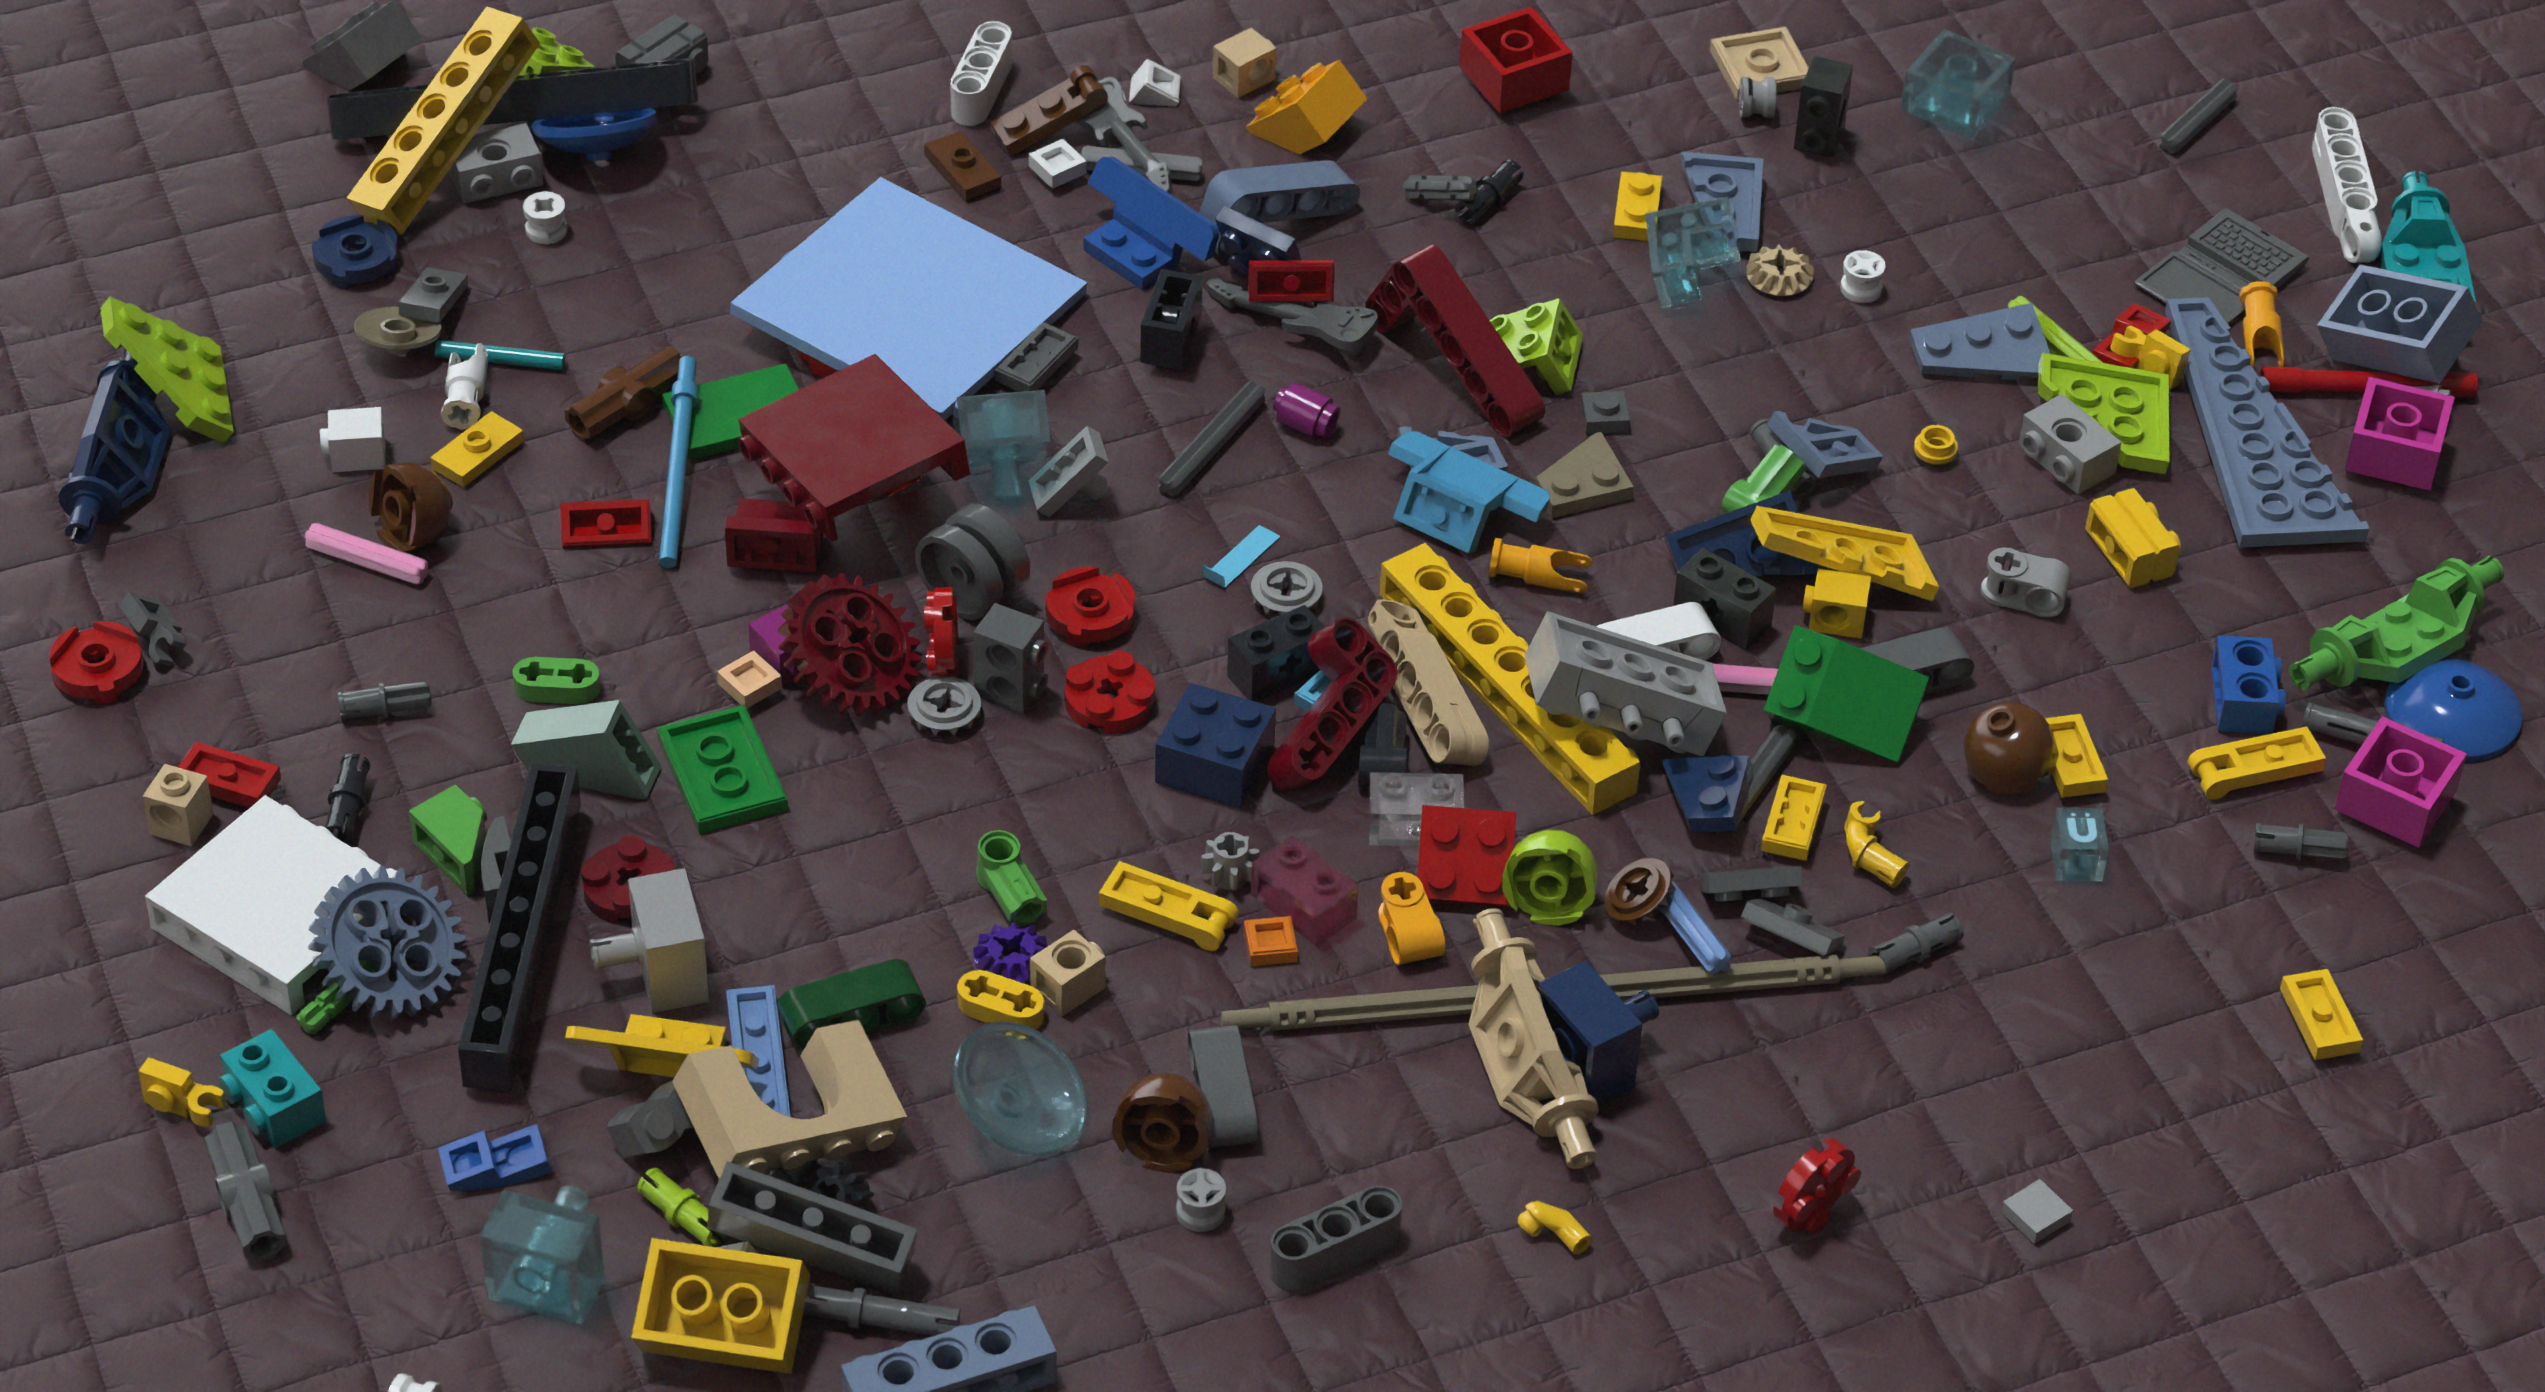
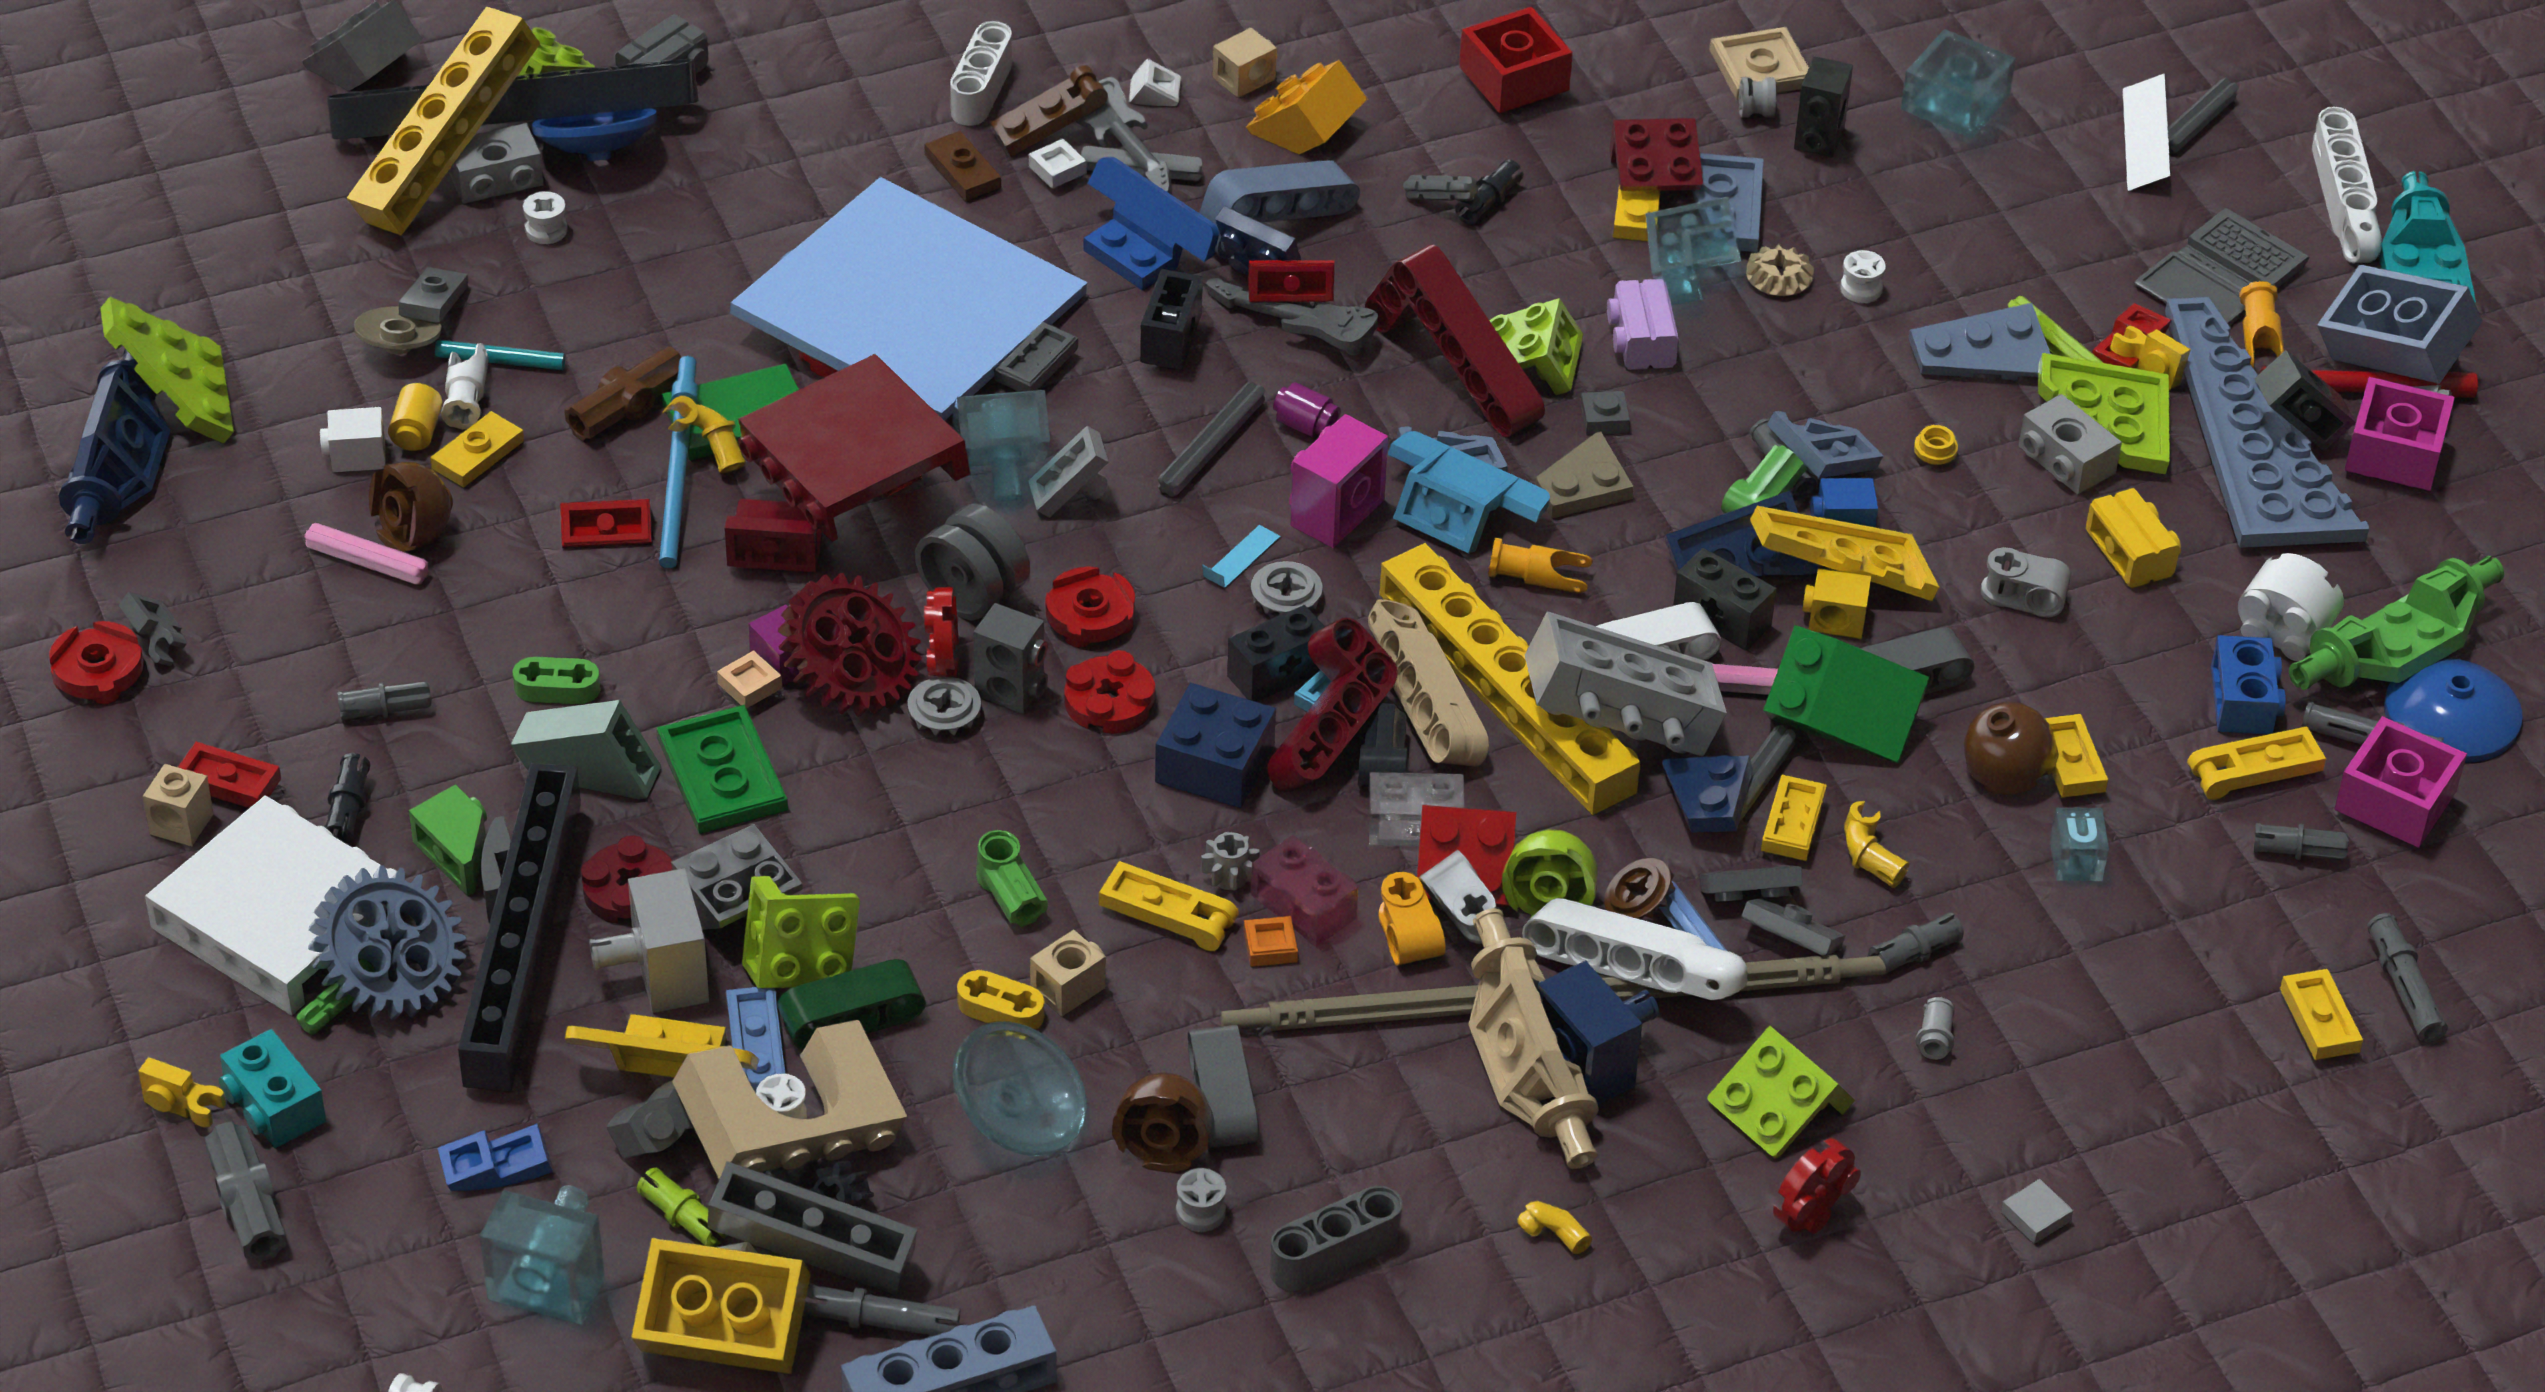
dark blue plate [312,215,399,289] -> none
dark purple gear [974,921,1048,984] -> none
none -> yellow brick [388,383,442,451]
none -> yellow piece [662,396,746,473]
none -> flat silver slope [671,824,803,930]
none -> lime bracket [742,876,860,988]
none -> white wheel [756,1074,807,1119]
none -> dark pink brick [1289,414,1388,548]
none -> light grey piece [1419,850,1496,944]
none -> white piece [1522,898,1747,1000]
none -> lavender brick [1607,279,1679,370]
none -> dark red bracket [1609,118,1703,191]
none -> lime bracket [1707,1026,1855,1158]
none -> blue brick [1810,478,1878,527]
none -> light grey pin [1916,997,1955,1059]
none -> white sticker [2123,74,2170,191]
none -> white brick [2238,553,2344,661]
none -> pearl dark grey brick [2254,350,2356,451]
none -> dark grey pin [2367,913,2448,1042]

